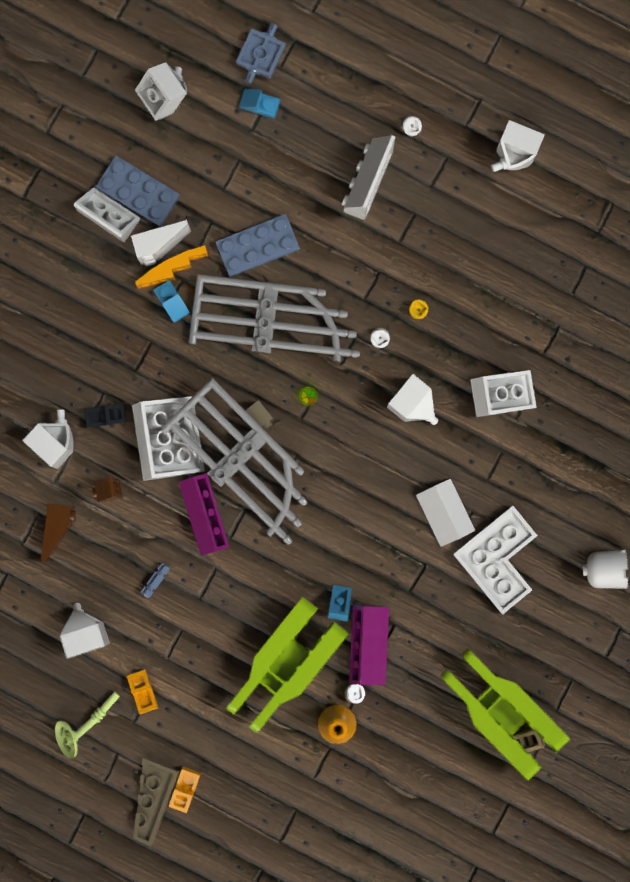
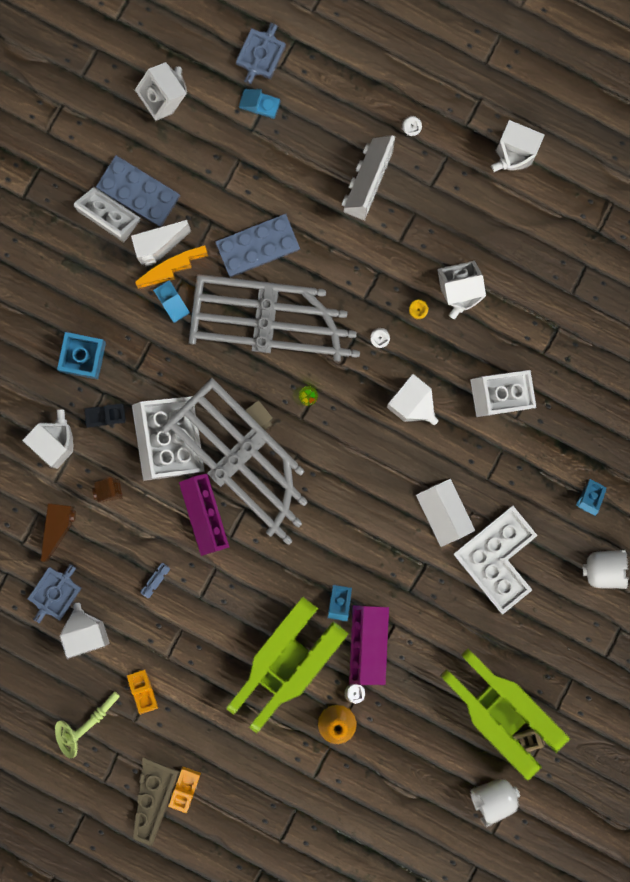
none -> sand blue plate [28,564,82,623]
none -> dark azure brick [57,332,106,379]
none -> white piece [438,261,486,319]
none -> white cylinder [470,779,520,827]
none -> dark azure slope [576,479,607,516]

